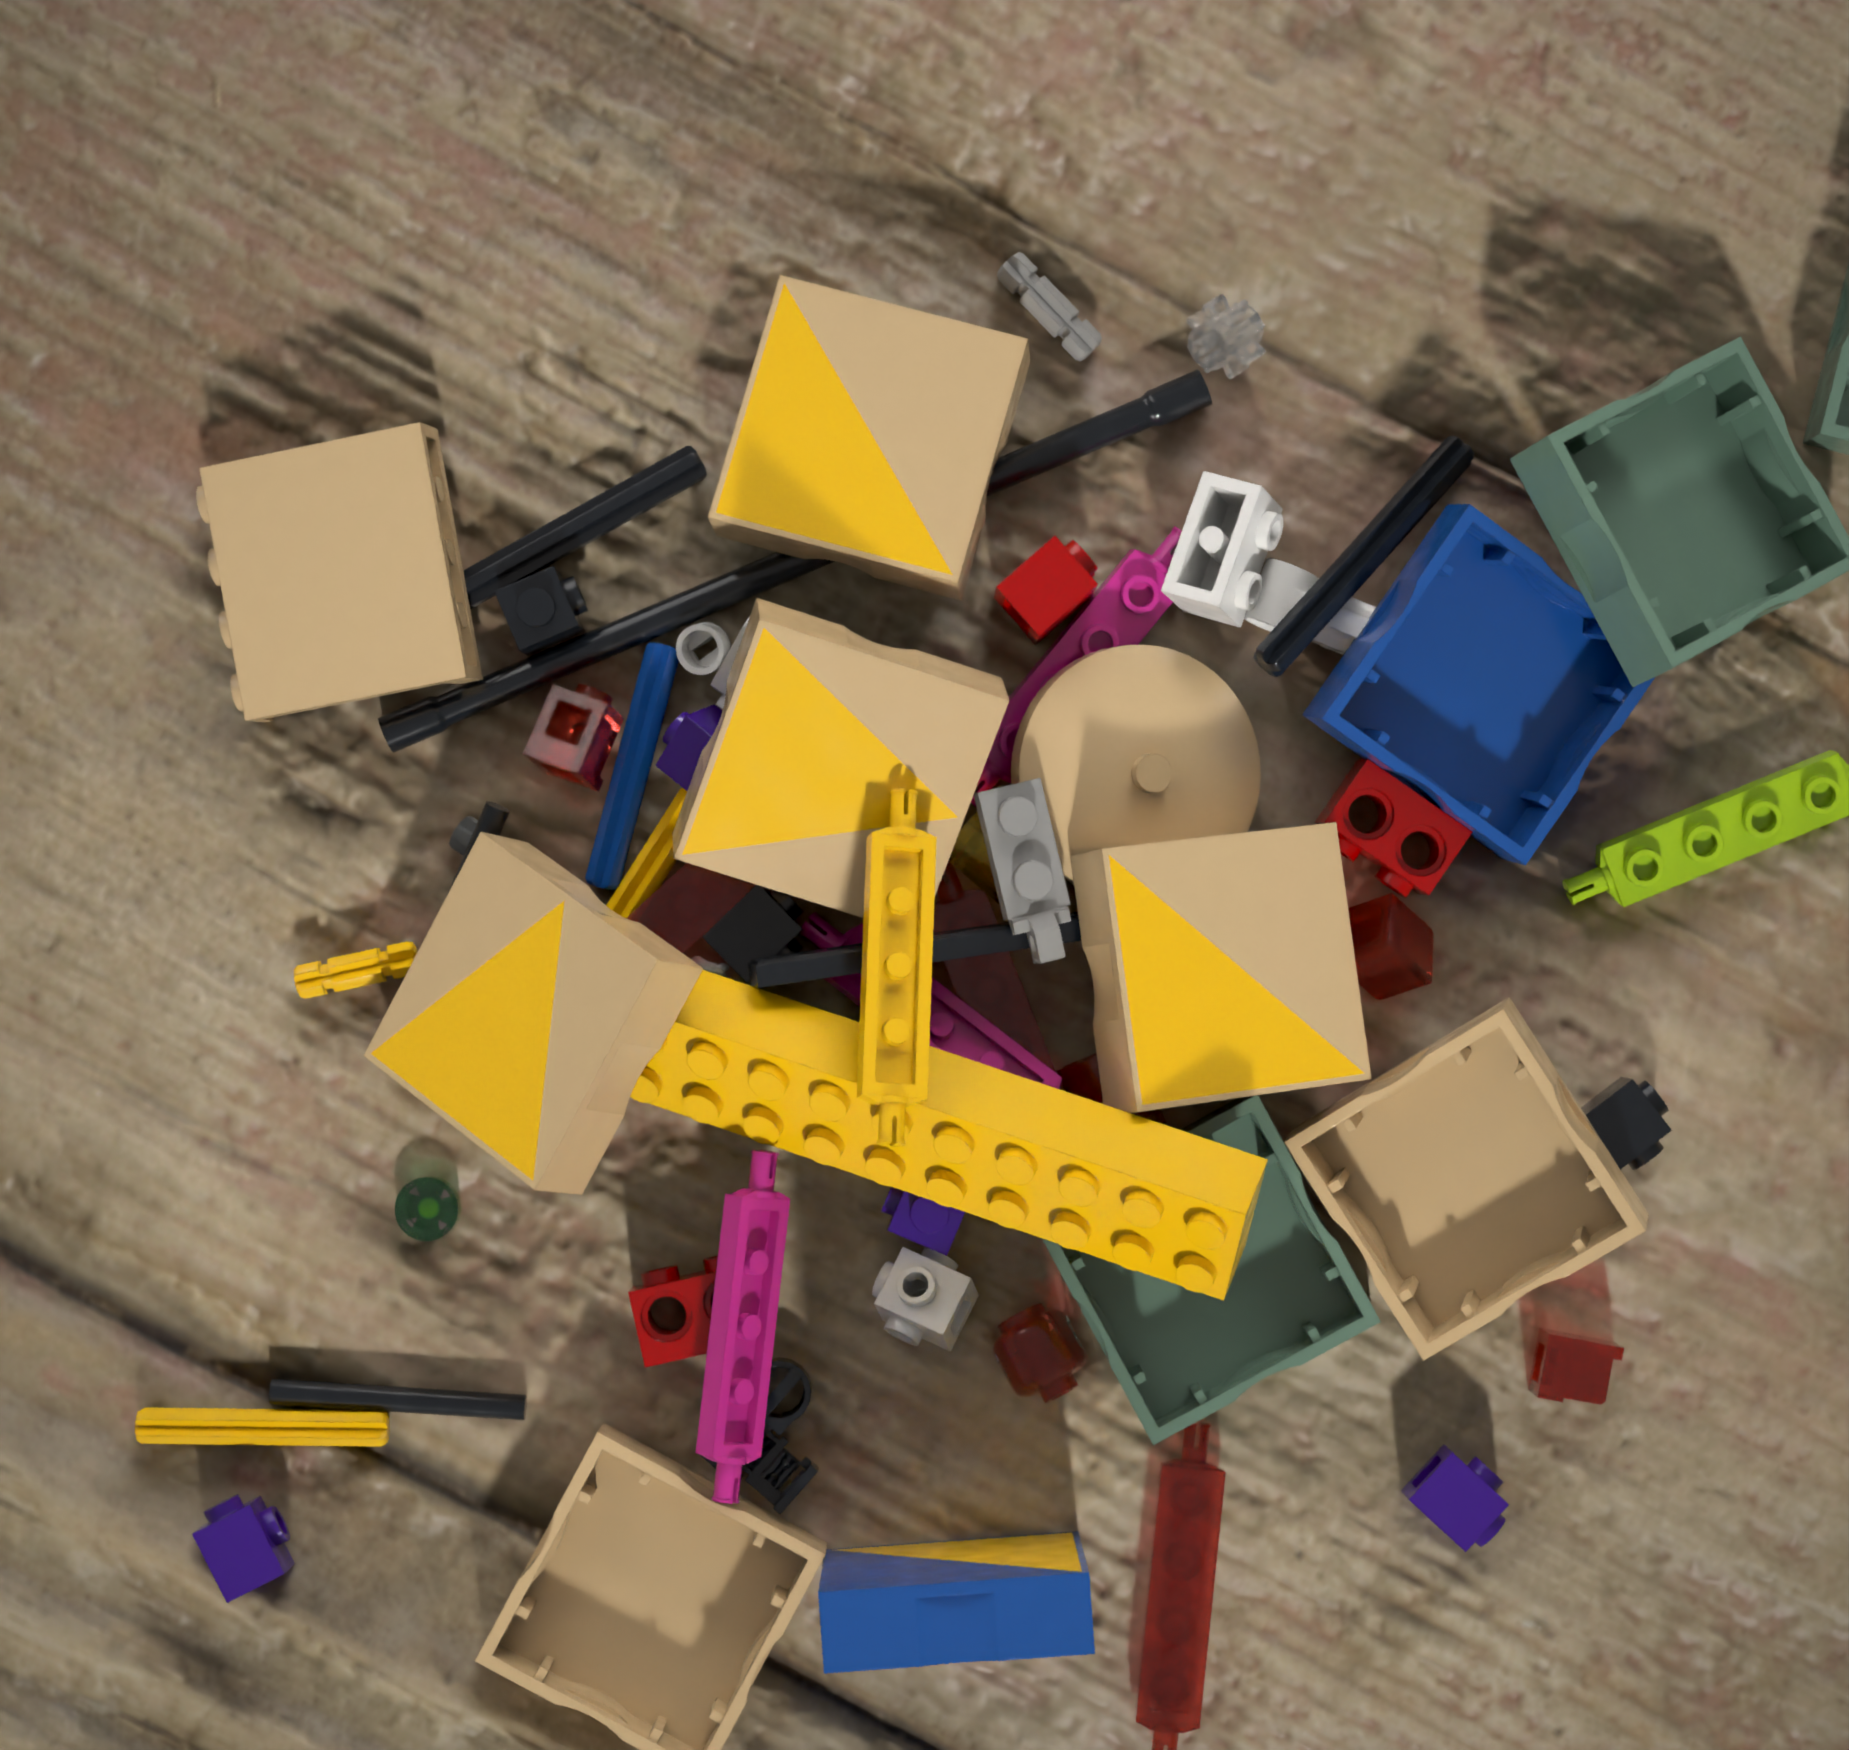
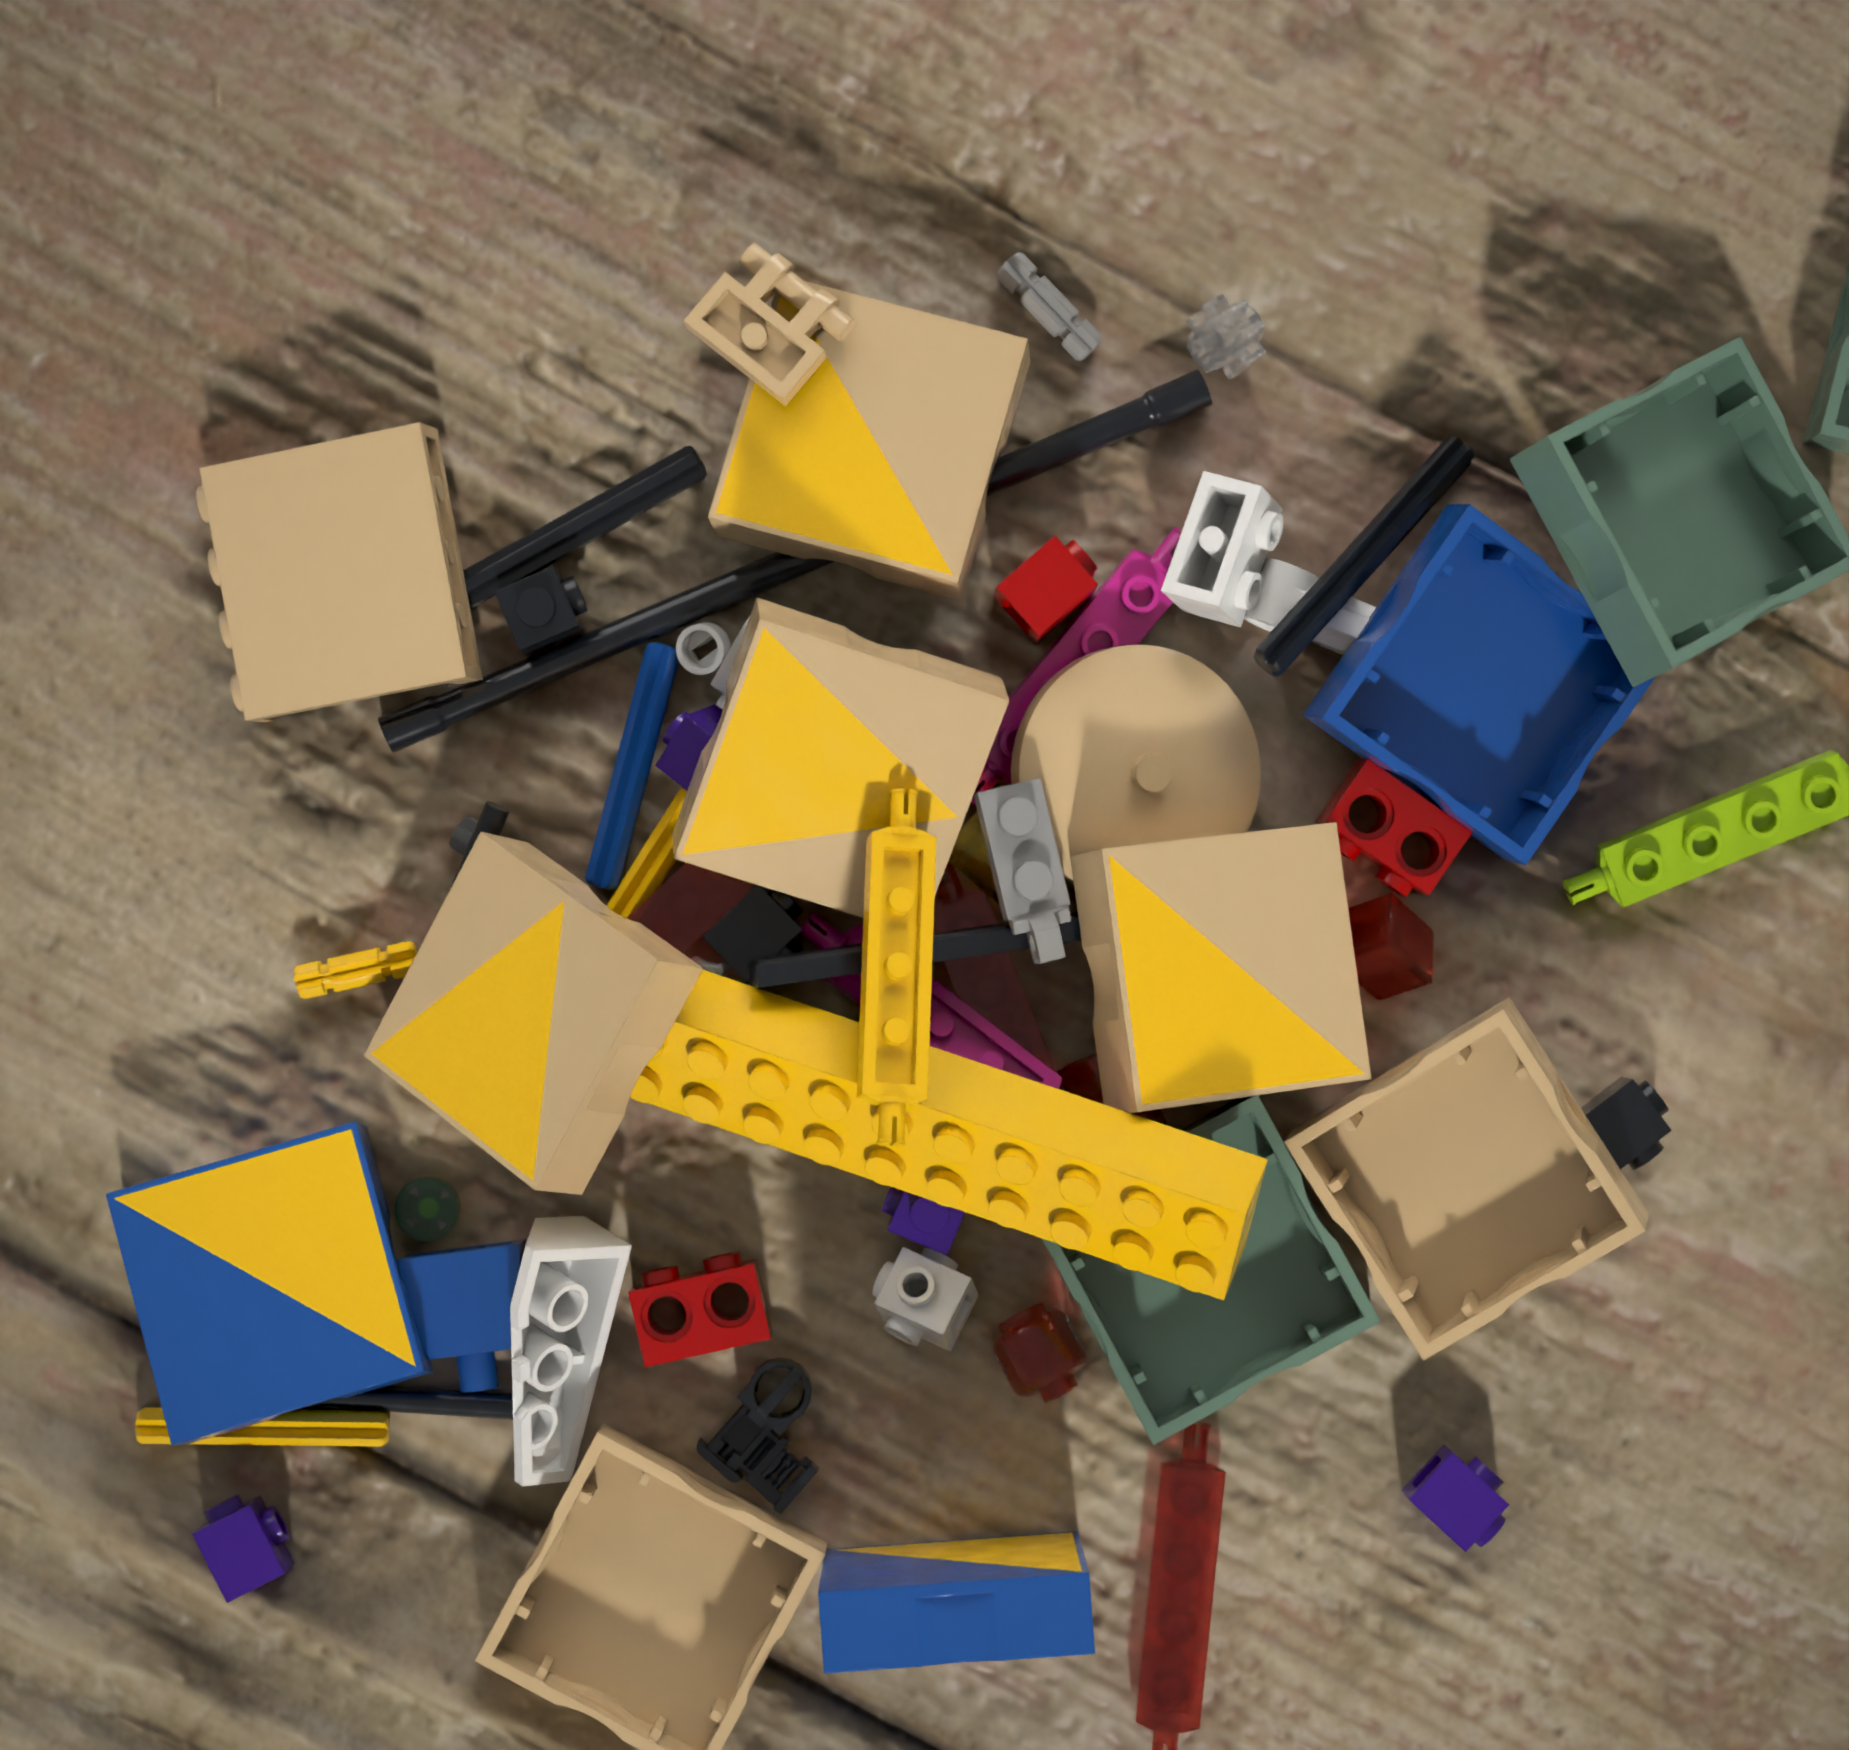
clear red brick [523,684,624,792] -> none
dark pink plate [695,1150,790,1504] -> none
clear red panel [1528,1328,1624,1405] -> none
none -> tile [106,1121,434,1445]
none -> blue torso [397,1239,526,1392]
none -> white wedge [510,1216,632,1487]
none -> tan plate [684,243,855,406]

